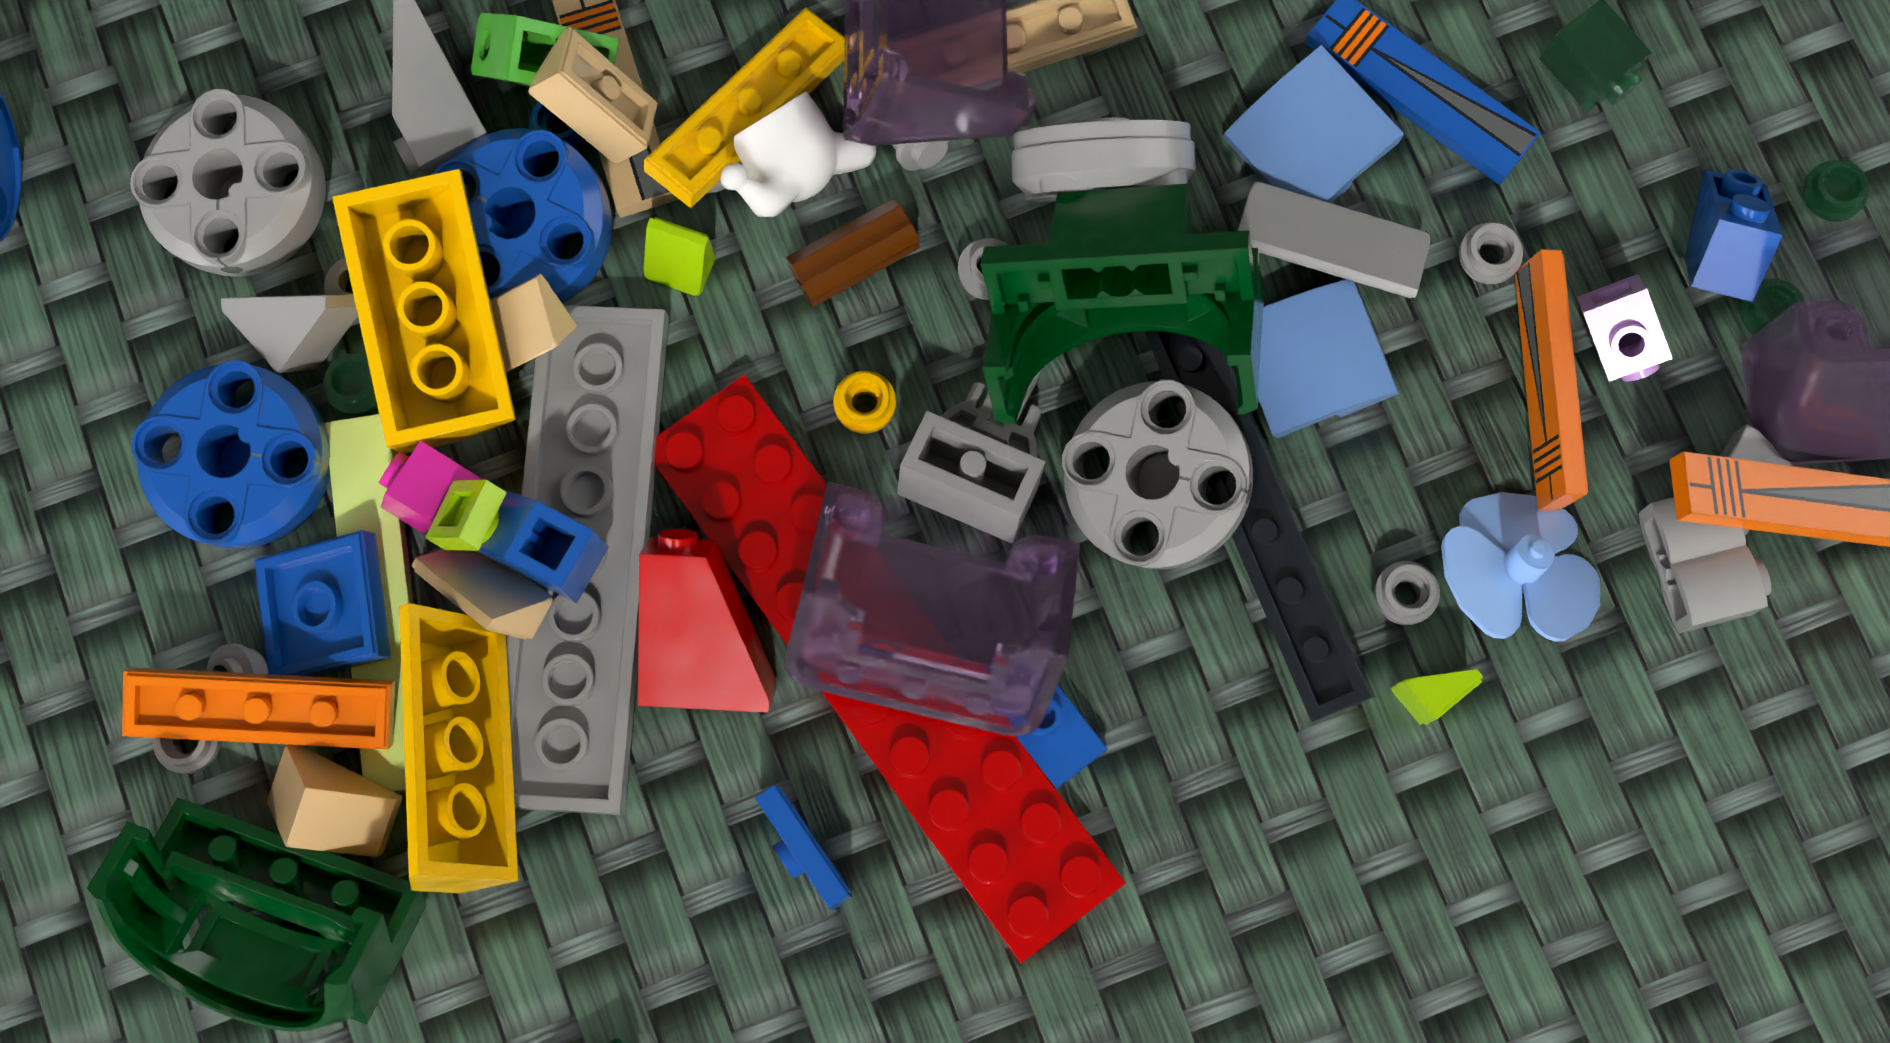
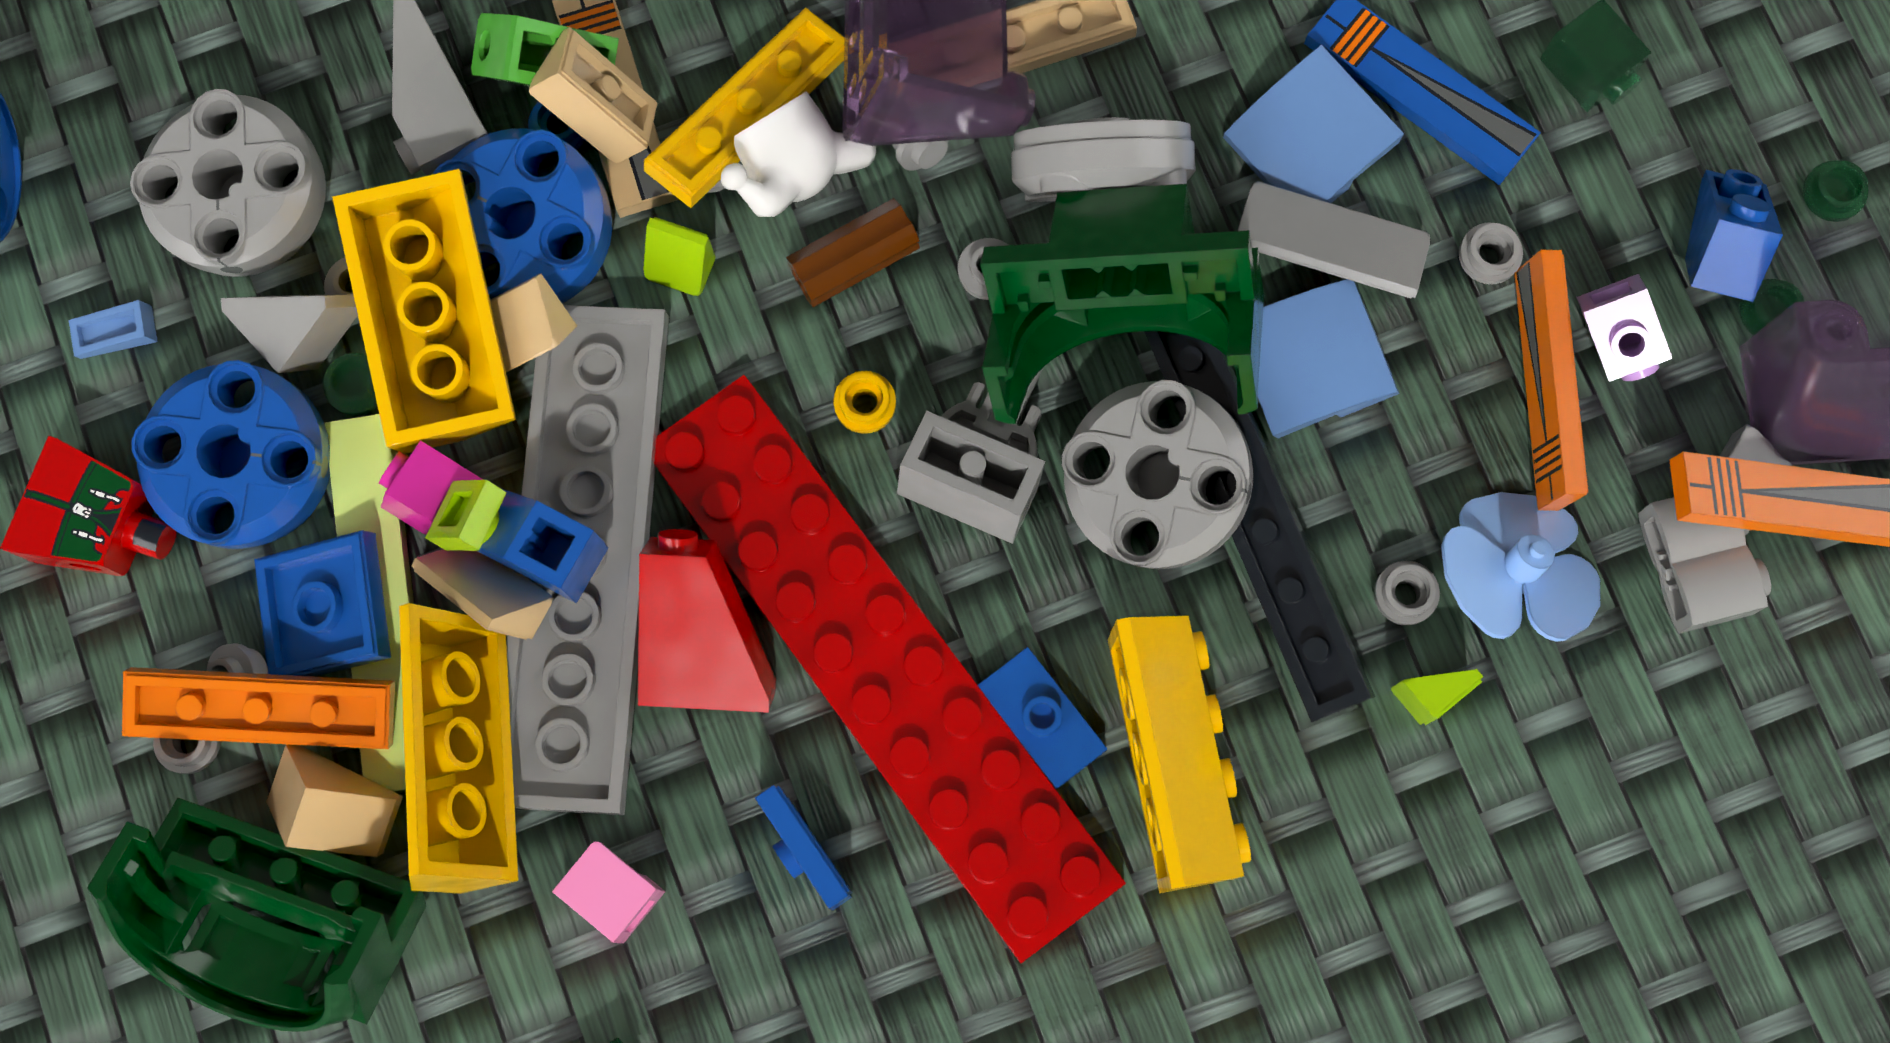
clear purple windscreen [784,482,1080,736] -> none
none -> red torso [0,435,176,576]
none -> medium blue piece [69,300,158,359]
none -> bright pink panel [552,842,666,943]
none -> yellow slope [1108,616,1251,893]

